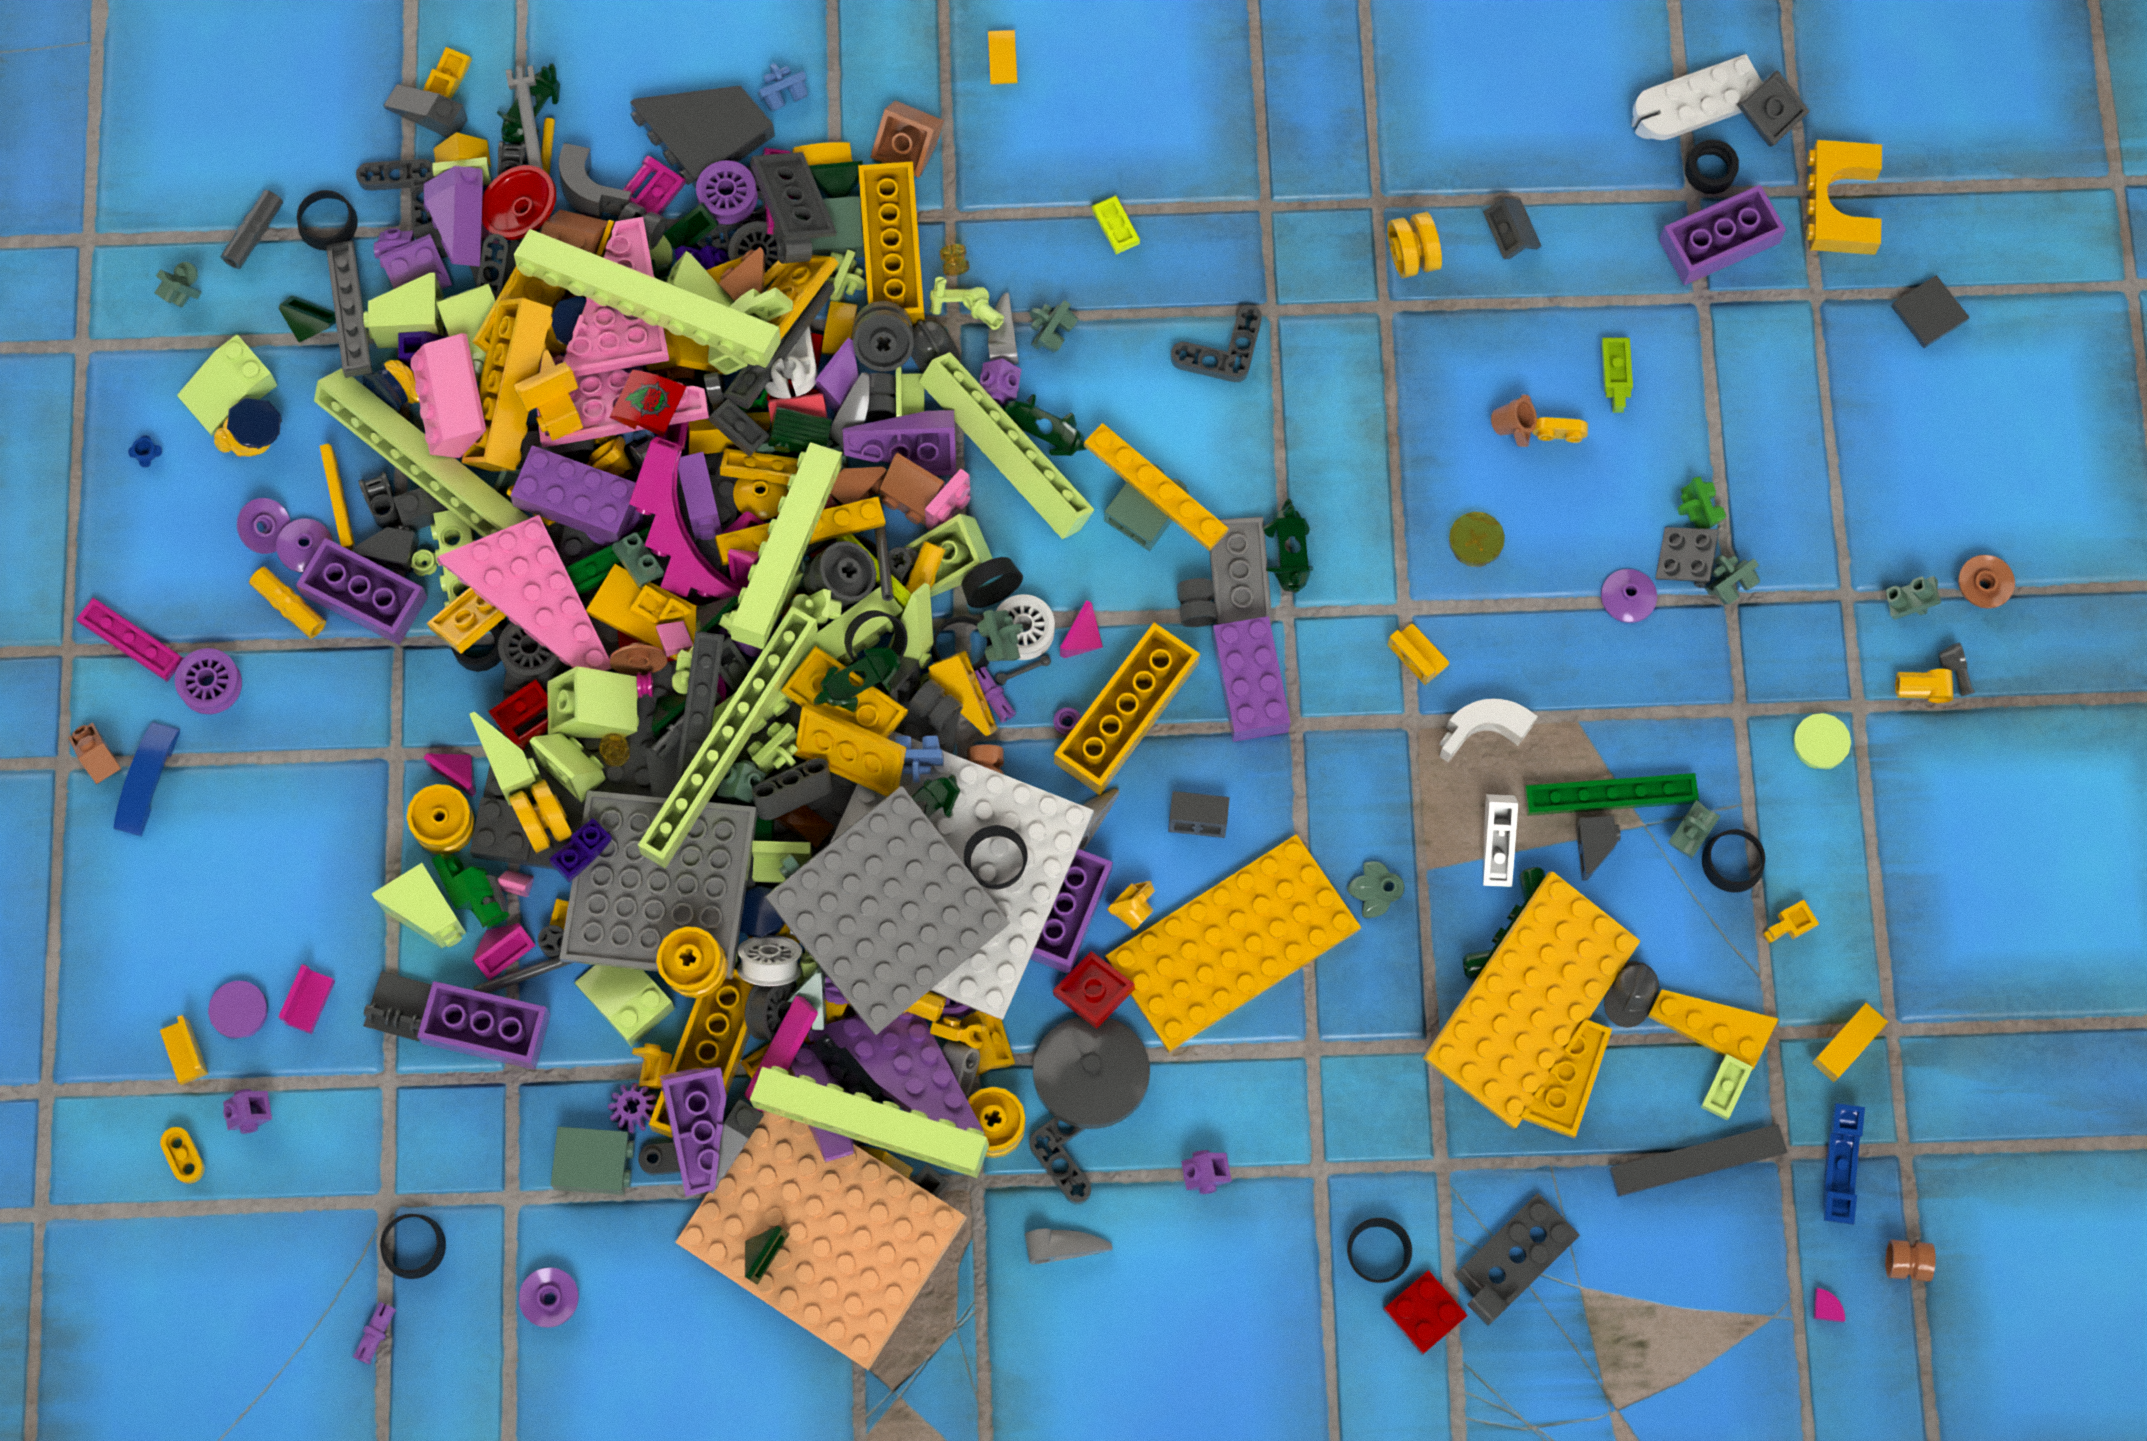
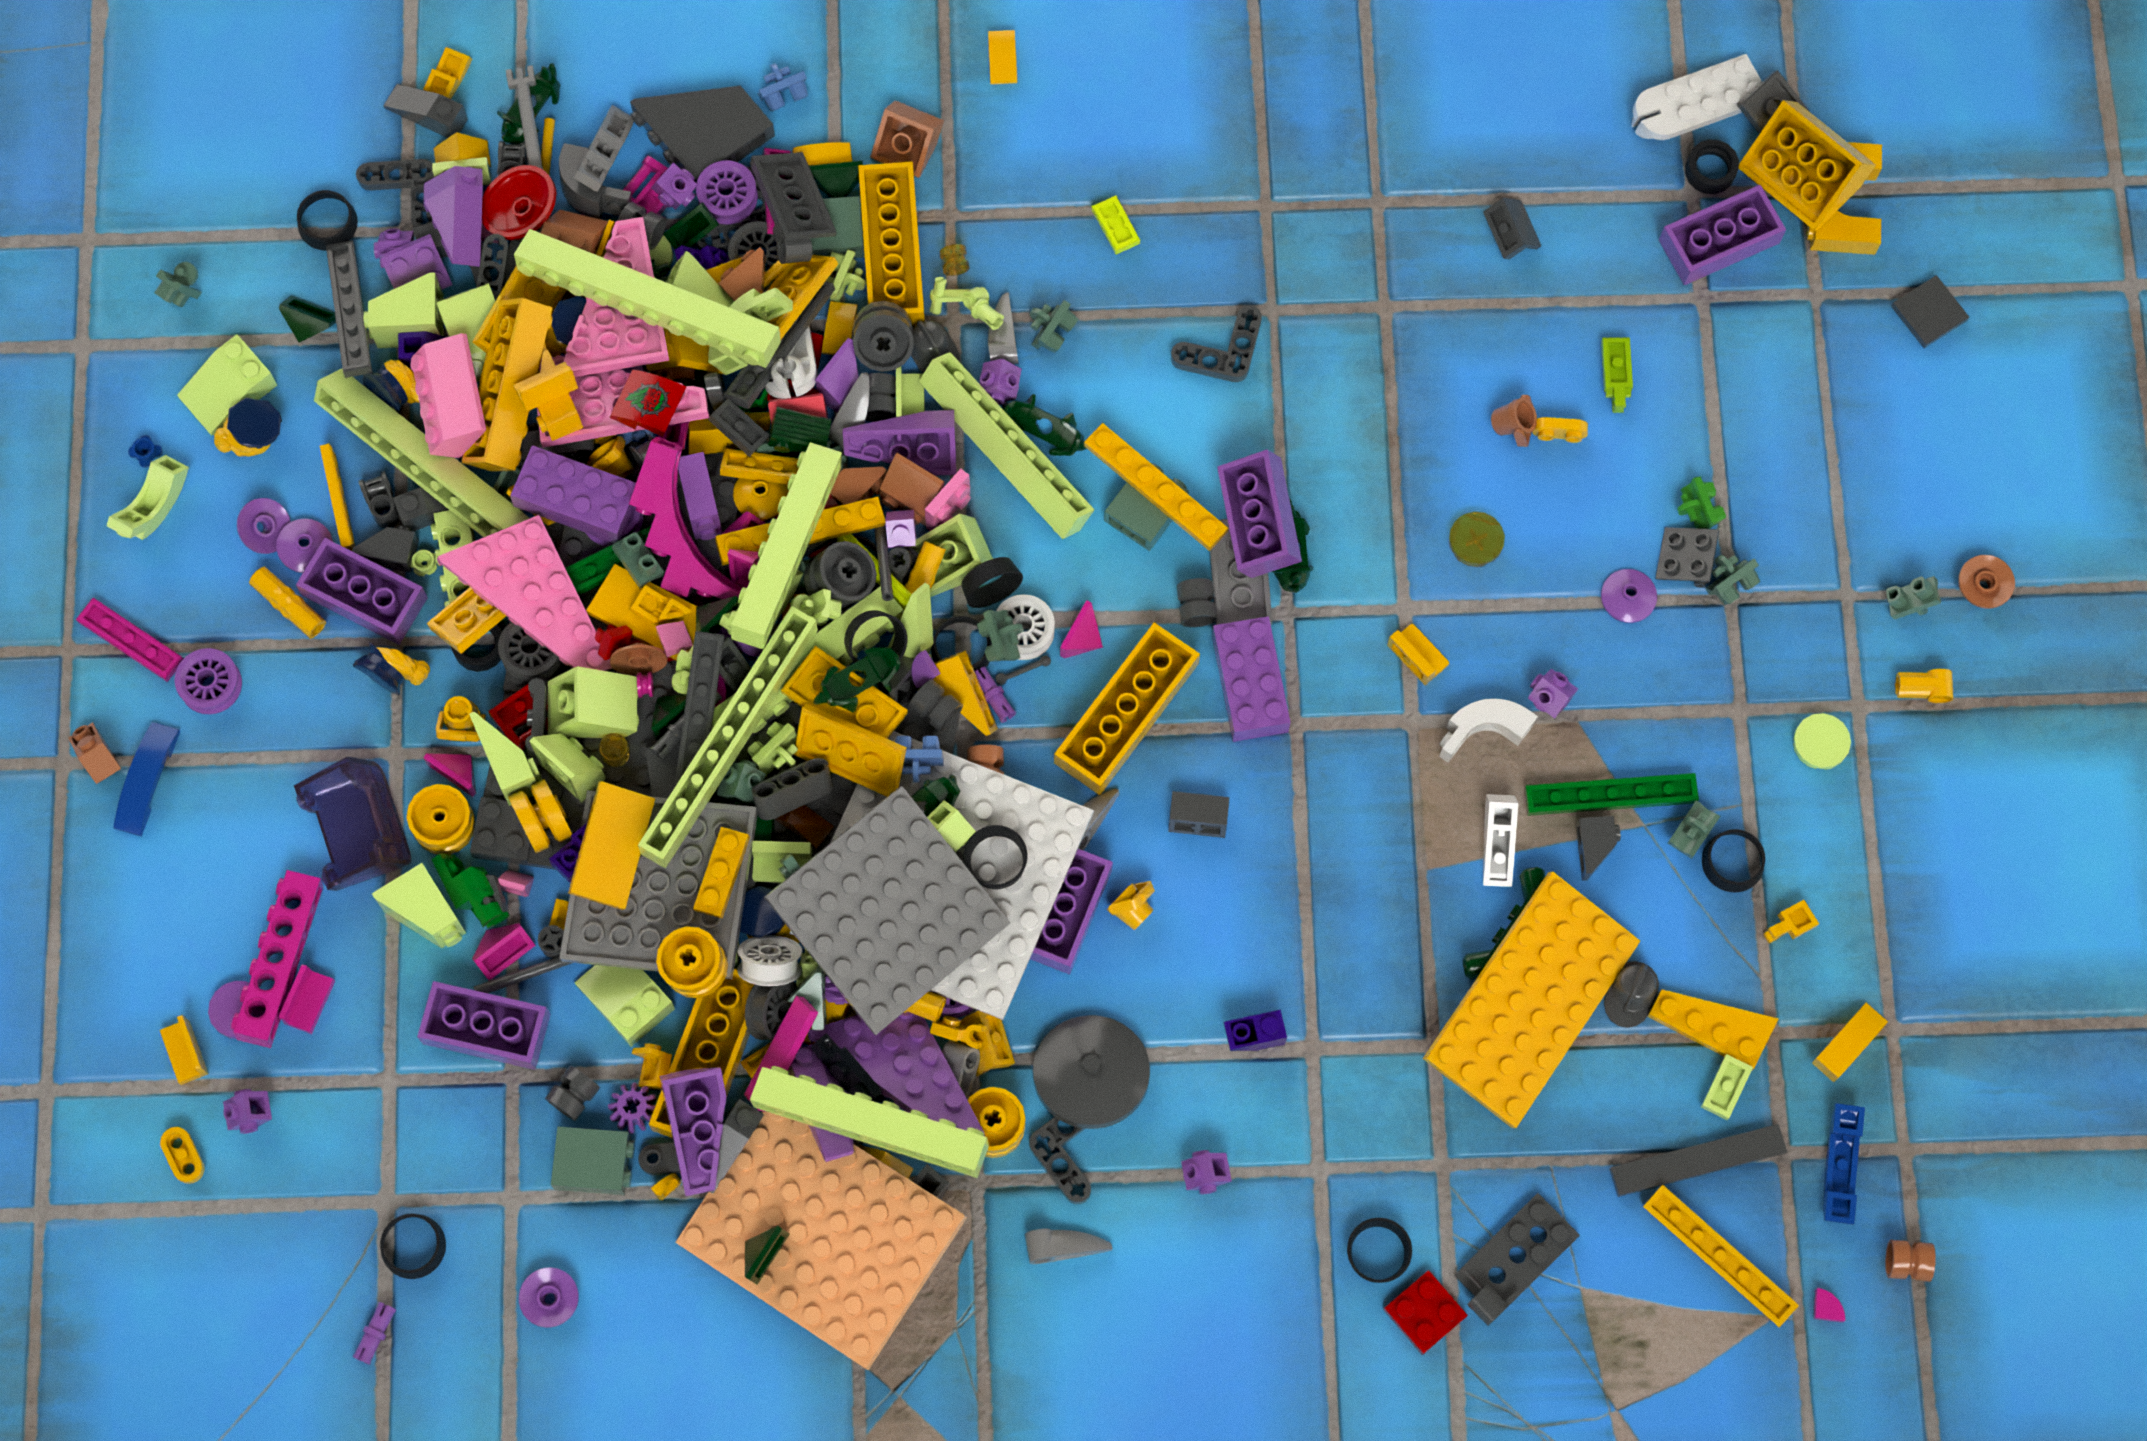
dark grey axle [220,190,283,269] -> none
dark grey hinge [363,971,432,1042] -> none
medium lavender plate [1053,707,1081,736] -> none
red plate [1053,951,1135,1029] -> none
yellow plate [1105,834,1361,1053] -> none
sand green plate [1347,861,1405,918] -> none
yellow wheel [1387,211,1442,279] -> none
yellow wing [1520,1019,1612,1139] -> none
dark grey bar [1938,642,1975,697] -> none
none -> yellowish green arch [106,455,189,540]
none -> dark pink brick [231,870,324,1048]
none -> clear purple windscreen [294,757,412,891]
none -> piece [353,643,430,696]
none -> yellow piece [436,696,486,742]
none -> dark grey plate [525,678,547,758]
none -> dark grey wheel [545,1065,600,1121]
none -> yellow tile [568,781,655,910]
none -> light grey slope [573,105,634,192]
none -> red tile [594,625,633,660]
none -> medium lavender brick [651,163,698,210]
none -> yellow tile [651,1173,682,1201]
none -> yellow plate [693,827,750,919]
none -> brick [885,510,917,548]
none -> medium lavender tile [912,650,941,689]
none -> yellowish green brick [927,801,976,852]
none -> medium lavender brick [1217,449,1302,578]
none -> dark purple slope [1223,1009,1287,1051]
none -> medium lavender brick [1528,669,1578,719]
none -> yellow plate [1643,1184,1799,1328]
none -> yellow slope [1739,100,1876,231]

